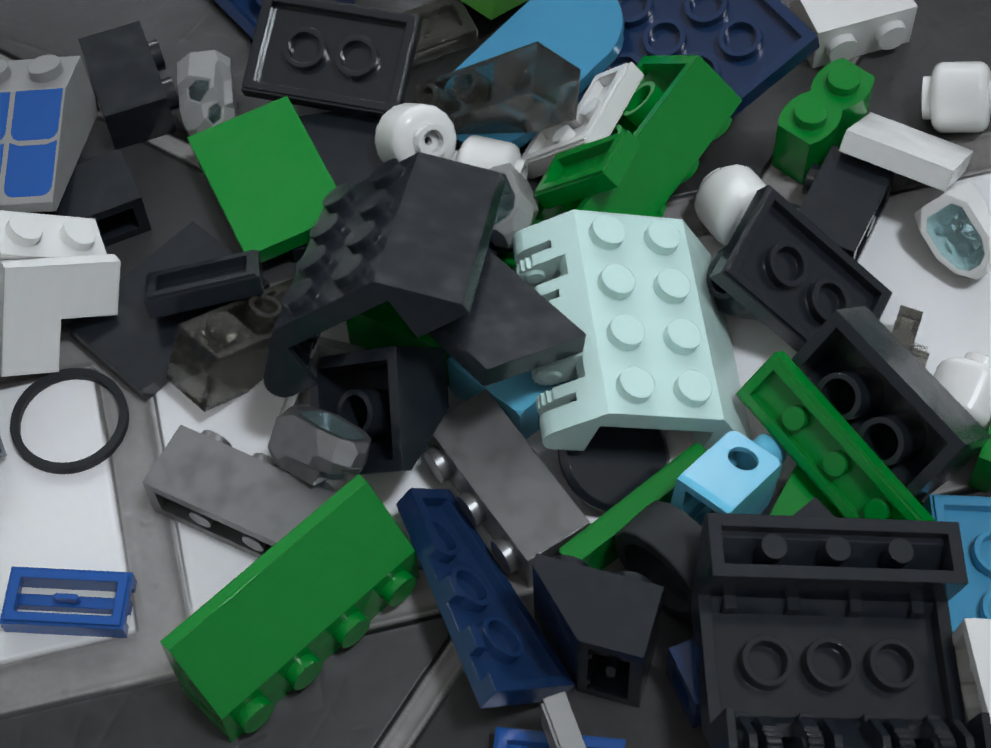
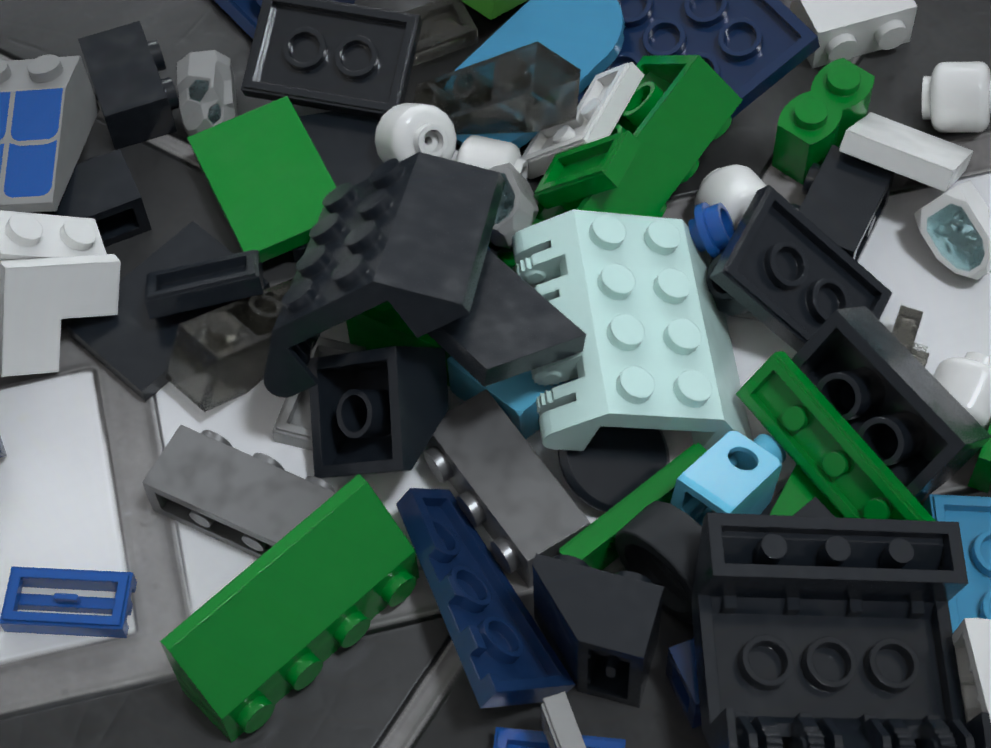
black piece [10,368,129,474] -> none
flat silver rock [268,406,371,485] -> none
none -> blue plate [688,202,735,259]

